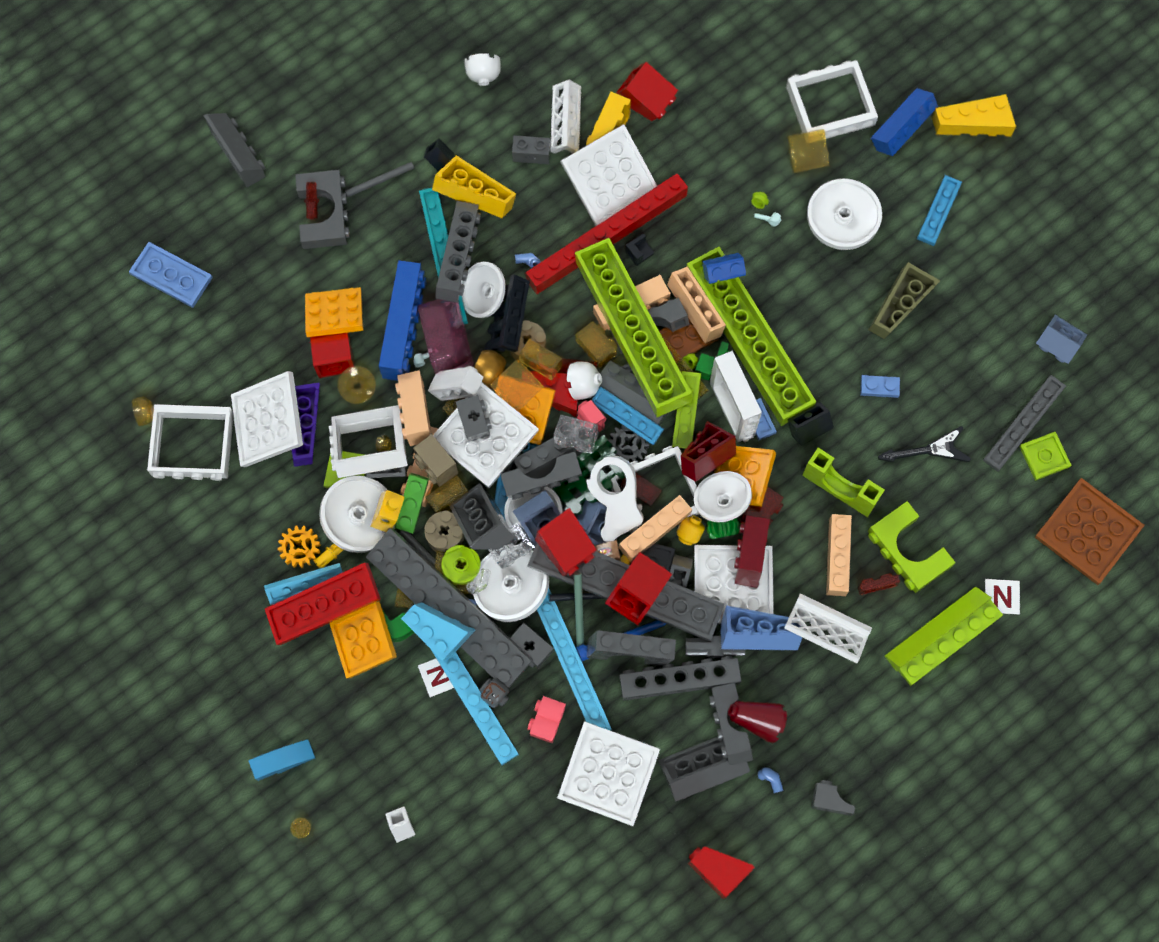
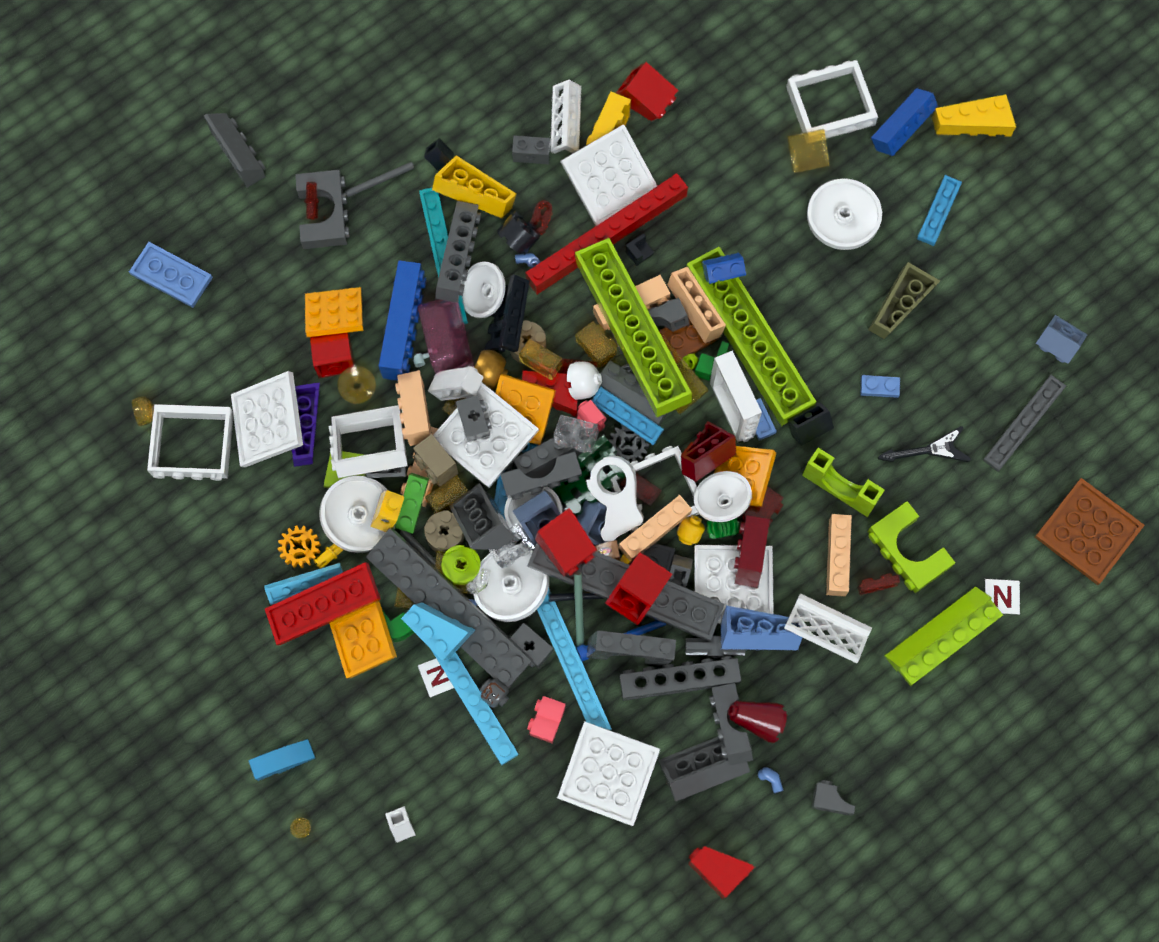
clear yellow plate [376,435,392,452] -> none
white cylinder [465,54,501,86] -> none
clear yellow tile [490,359,544,411] -> none
lime plate [672,371,701,449] -> none
lime plate [751,192,769,209] -> none
light aqua hand [754,212,781,227] -> none
lime tile [1019,432,1072,481] -> none
none -> black brick [497,211,541,255]
none -> clear red beam [531,200,552,235]

